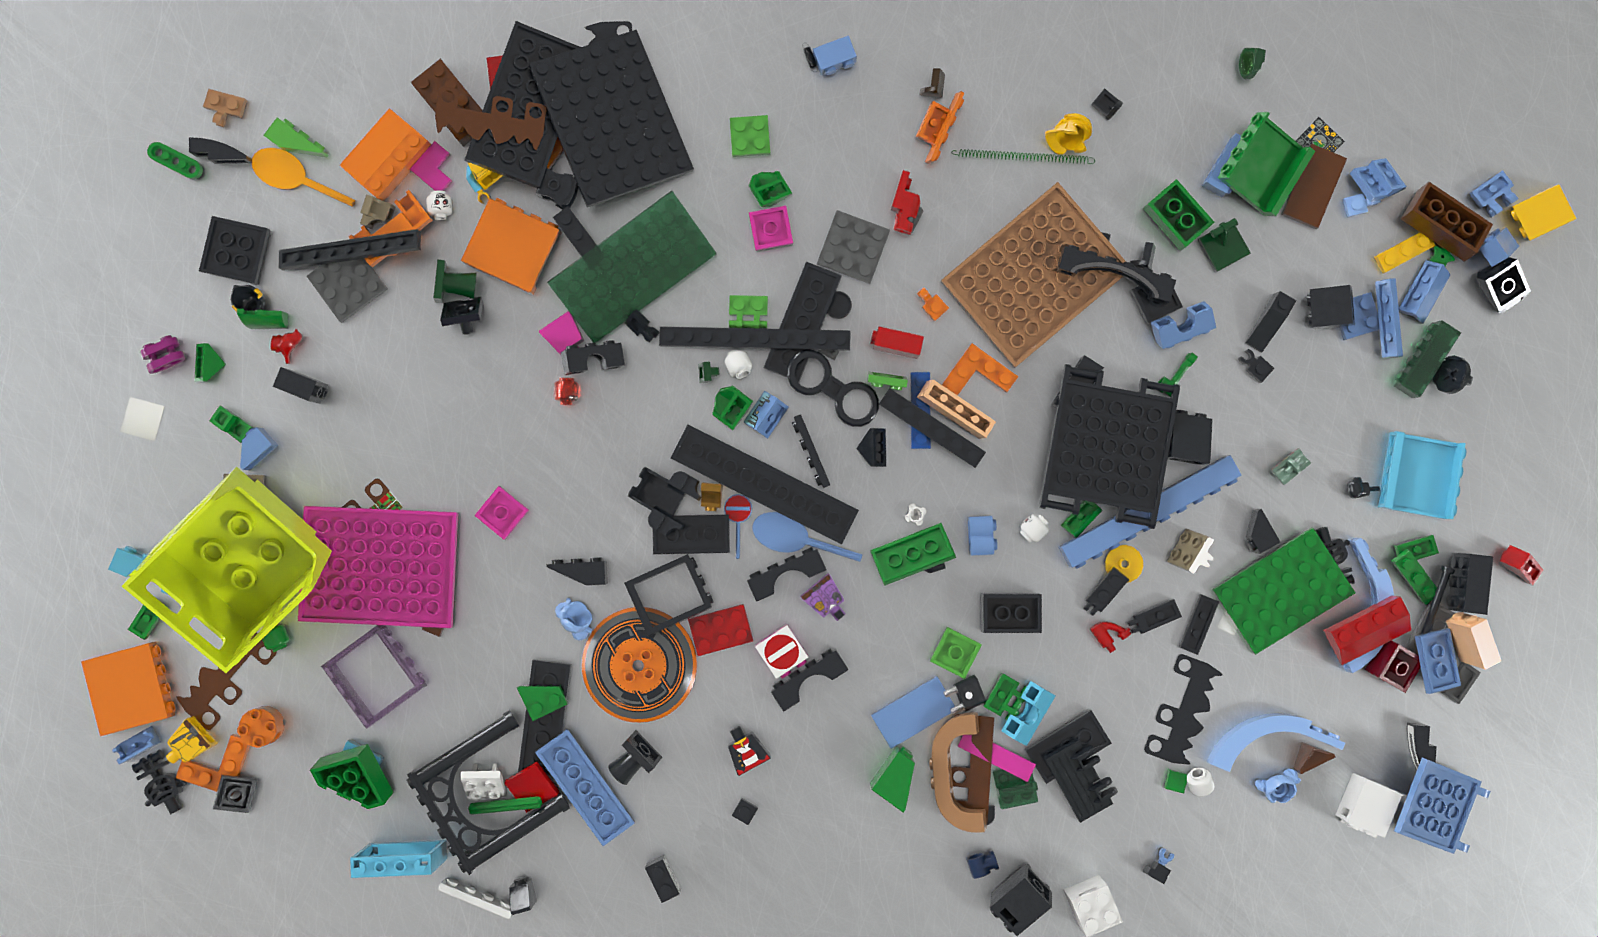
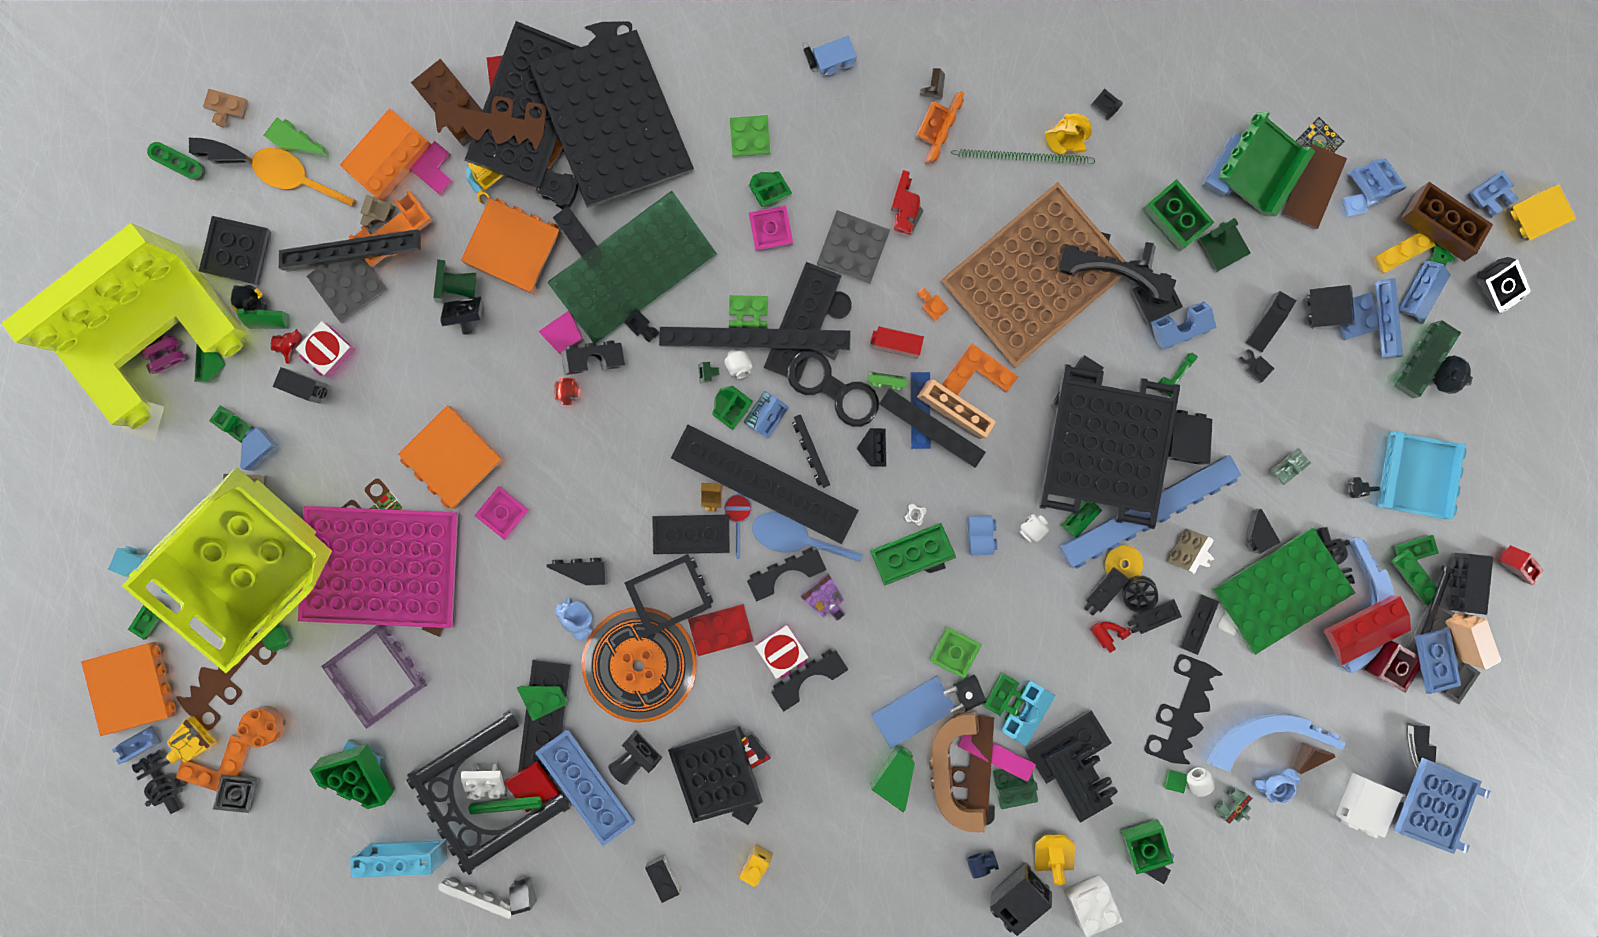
white head [426,191,452,220] -> none
black piece [628,467,701,537] -> none
black brick [981,593,1042,633] -> none
dark green rock [1239,48,1266,80] -> none
medium blue brick [1480,227,1519,267] -> none
none -> neon yellow plate [1,223,248,429]
none -> piece [296,321,356,377]
none -> orange panel [398,405,505,509]
none -> black plate [668,728,763,823]
none -> yellow torso [738,844,773,888]
none -> yellow piece [1035,834,1075,886]
none -> green slope [1121,819,1174,875]
none -> black wheel [1123,576,1158,613]
none -> sand green hips [1216,787,1253,824]

